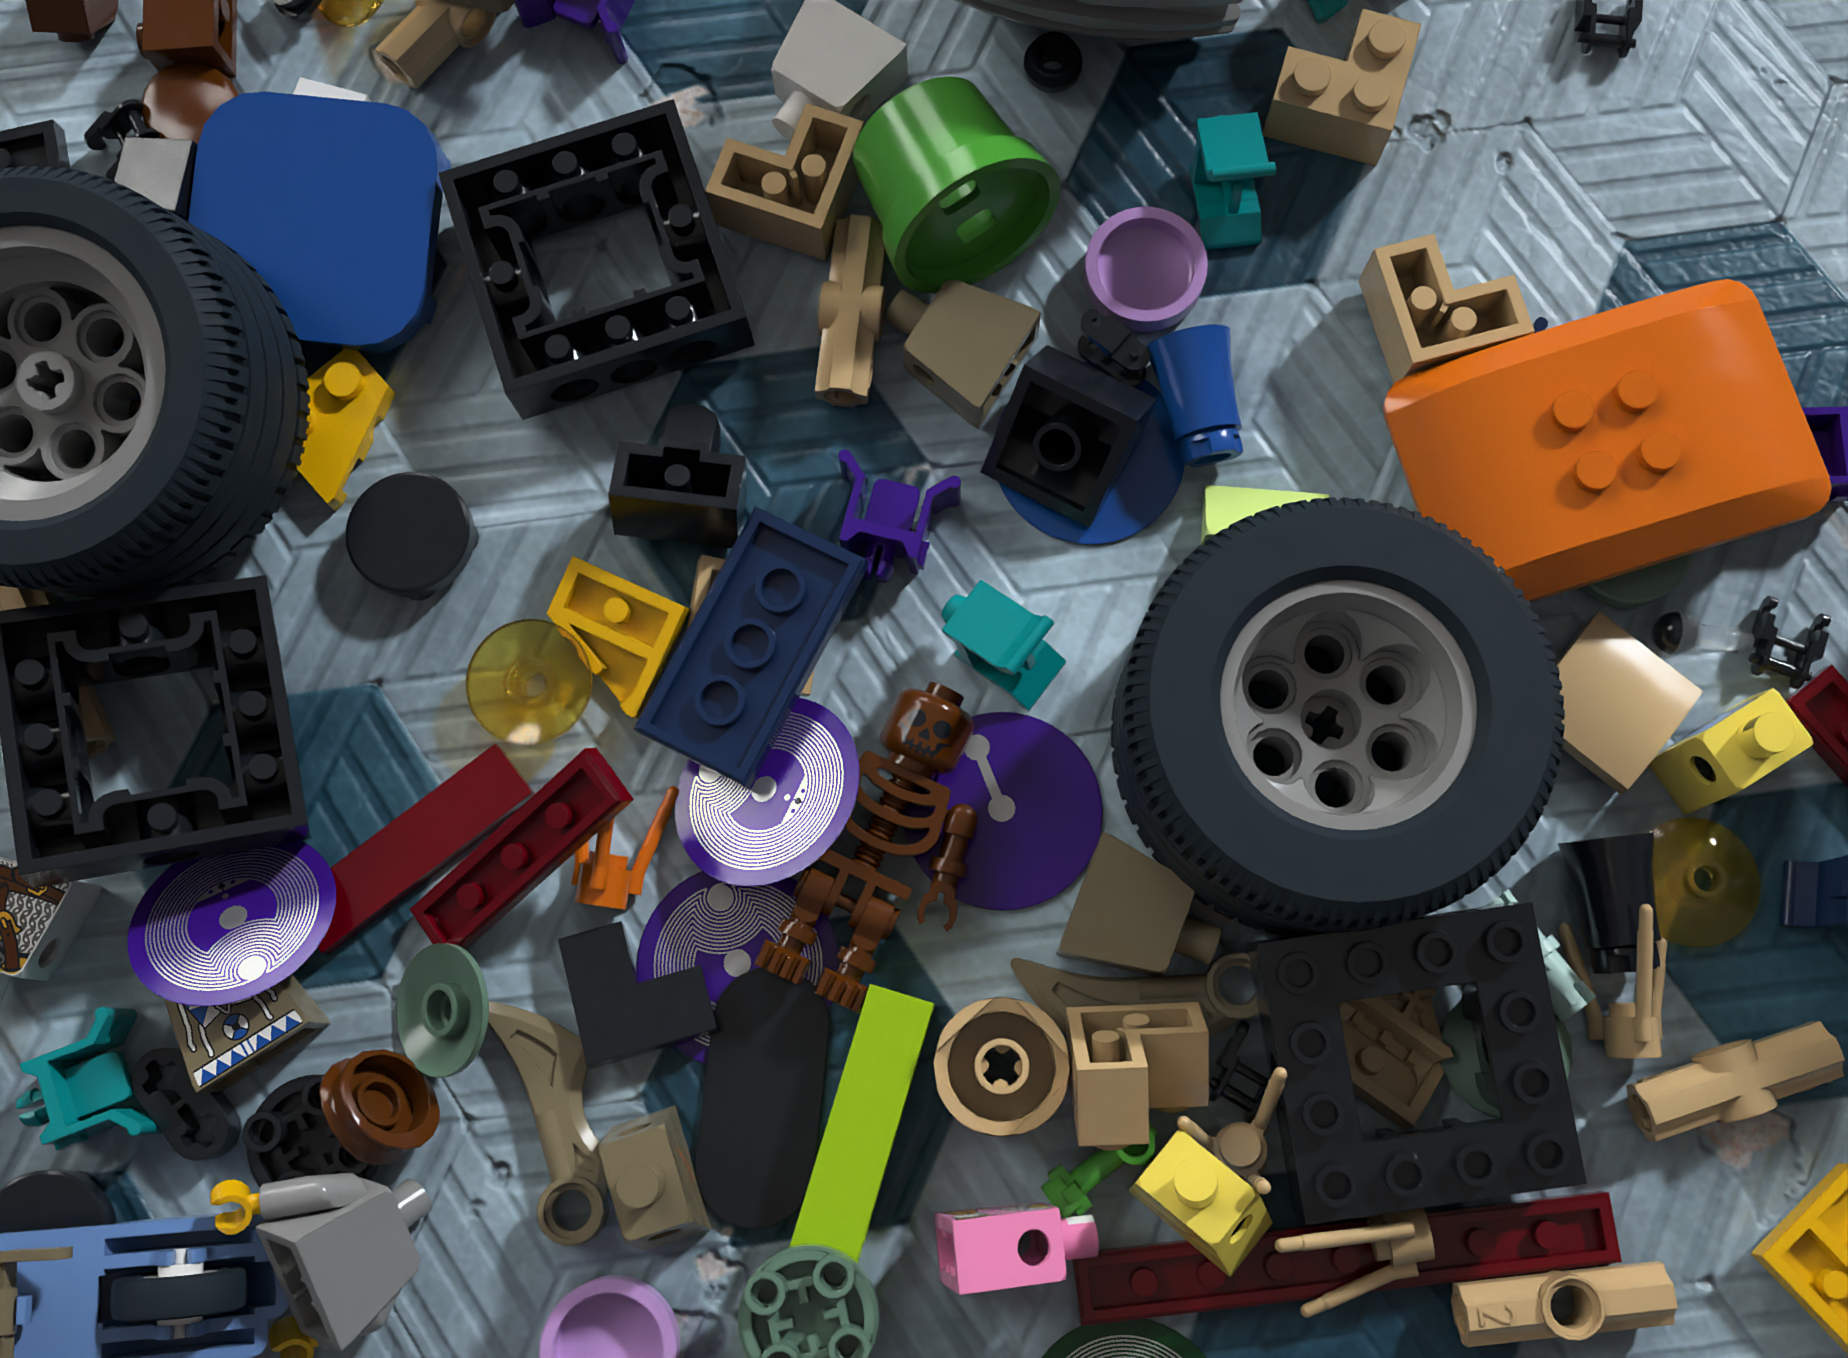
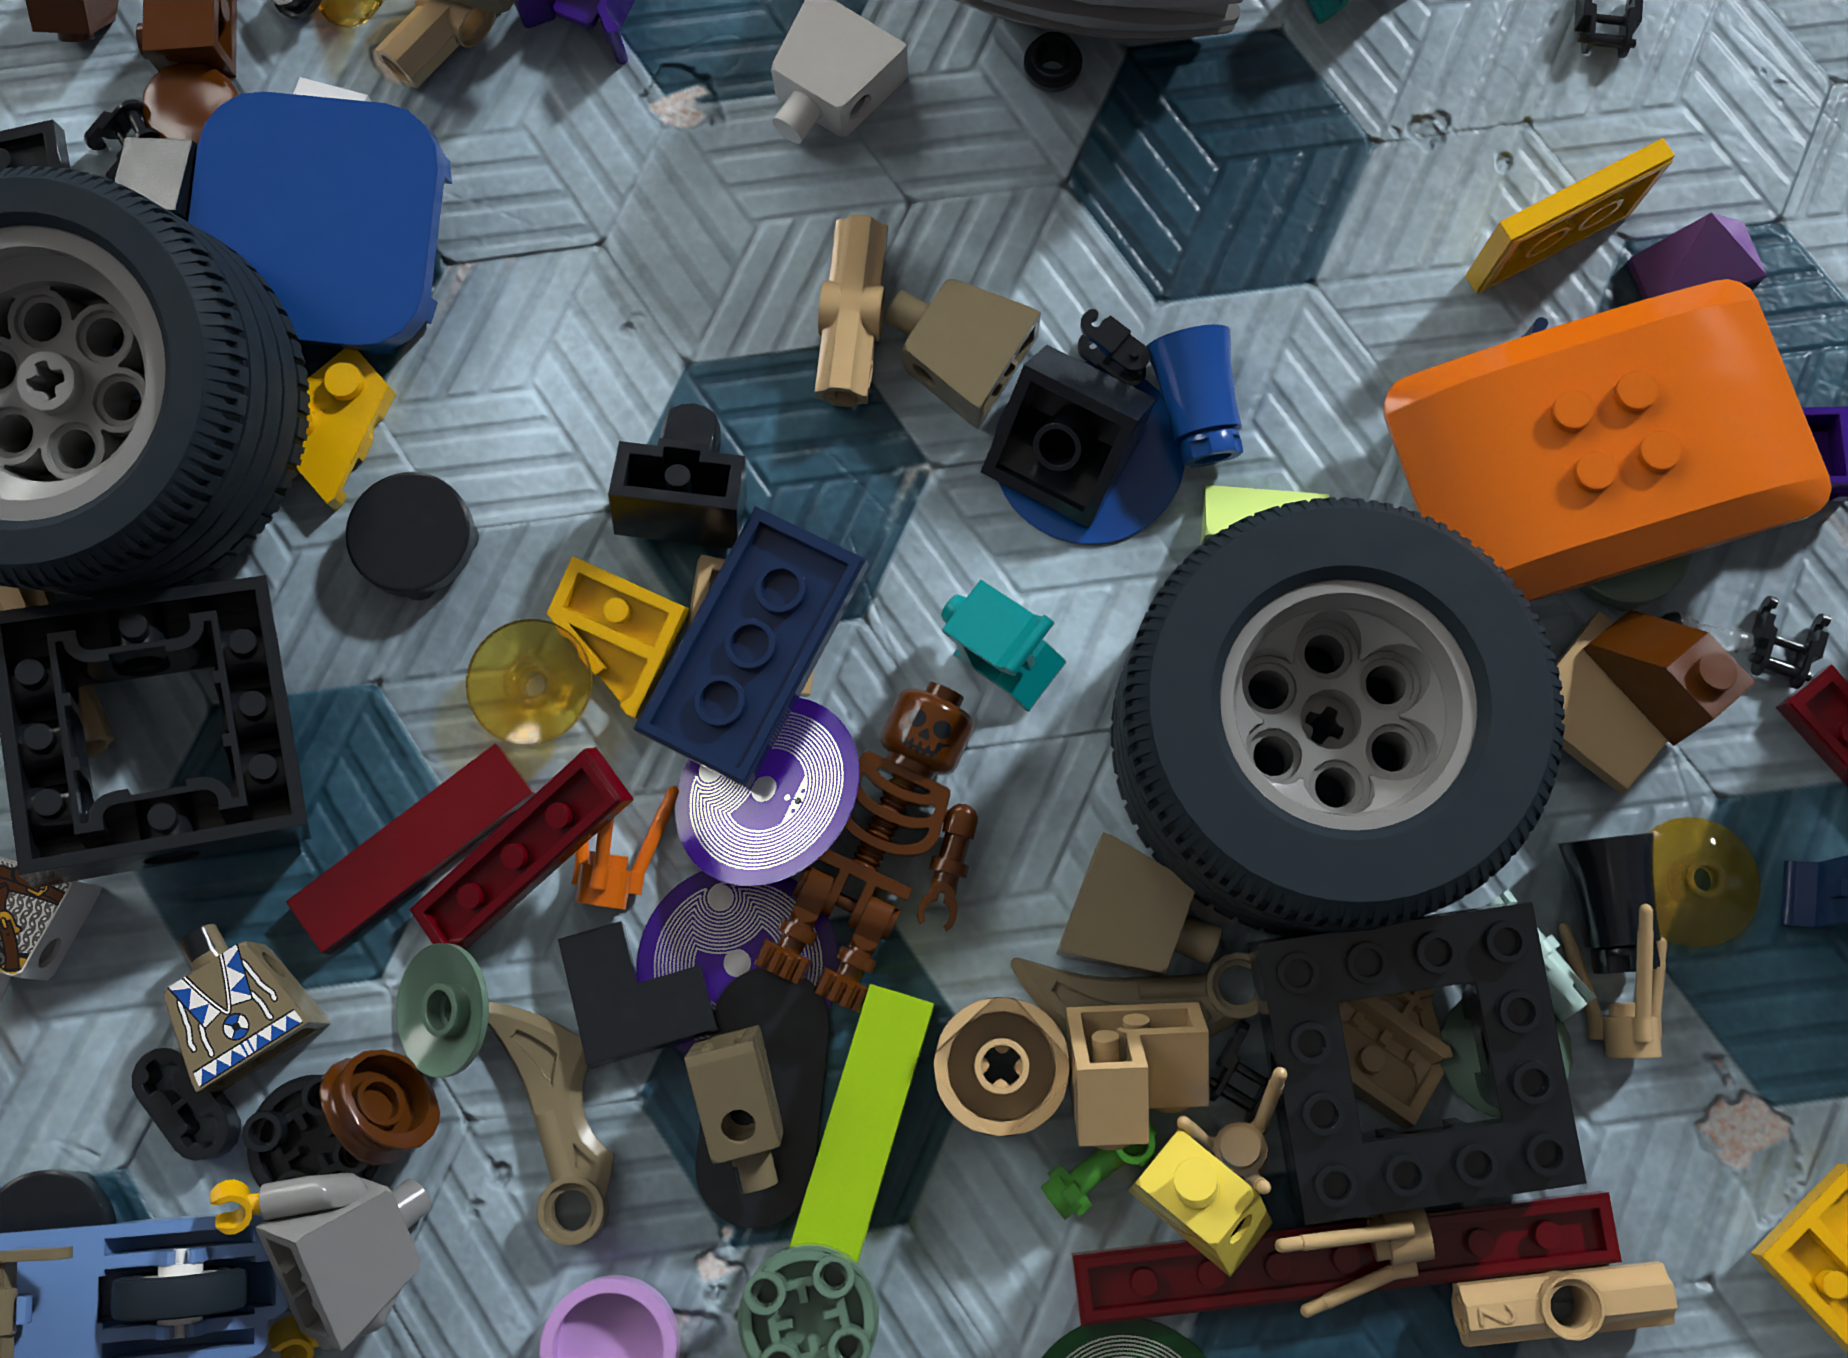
teal piece [16,1007,162,1151] -> none
dark purple piece [127,841,336,1006] -> none
black brick [438,99,755,420] -> none
dark tan torso [598,1105,711,1251] -> none
tan brick [705,103,864,261] -> none
dark purple piece [838,449,961,583] -> none
bright green piece [852,76,1061,293] -> none
dark purple piece [902,712,1103,911] -> none
bright pink torso [934,1203,1099,1295] -> none
lavender piece [1083,207,1208,332] -> none
teal piece [1189,112,1276,250] -> none
tan brick [1262,9,1422,166] -> none
tan brick [1358,234,1535,384] -> none
tan piece [1626,1021,1845,1142] -> none
light yellow torso [1649,688,1814,815] -> none
none -> dark tan torso [684,1024,784,1194]
none -> yellow tile [1465,138,1675,293]
none -> reddish brown slope [1583,609,1756,746]
none -> medium lavender slope [1627,212,1767,300]

